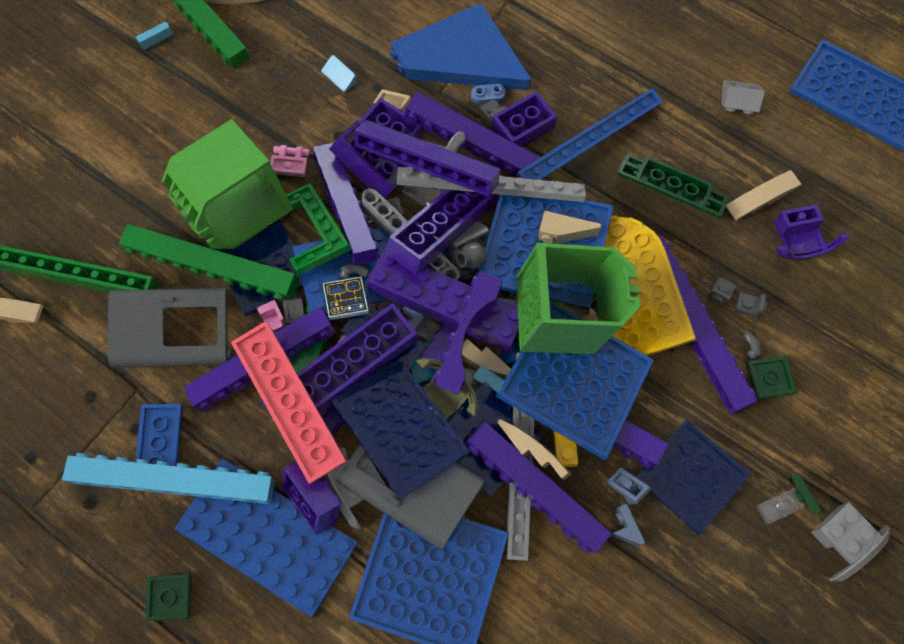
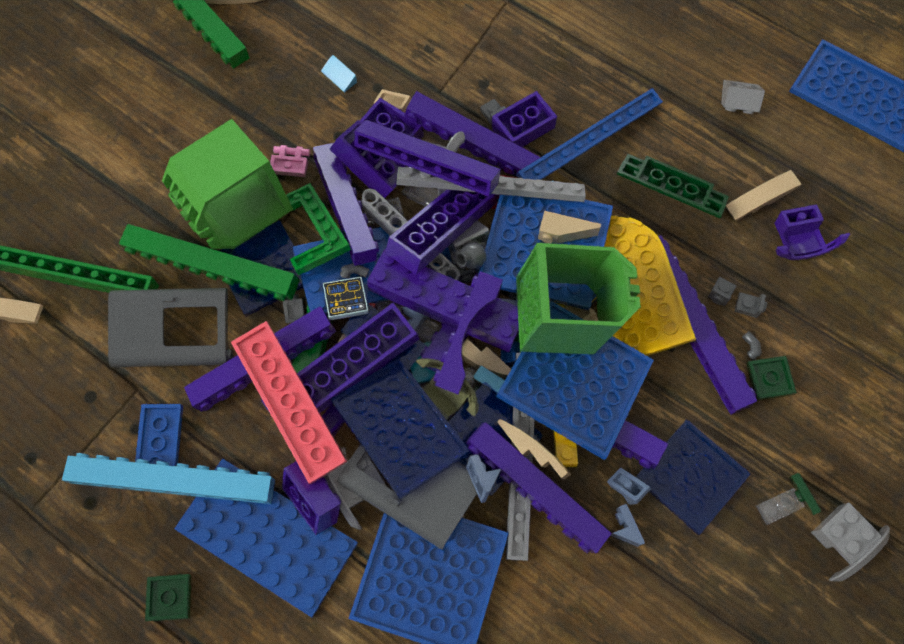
medium azure slope [136,22,174,50] -> none
bright pink panel [257,300,287,332] -> none
blue slope [390,3,531,90] -> none
medium blue plate [471,84,506,104] -> none
none -> sand blue slope [466,454,501,503]

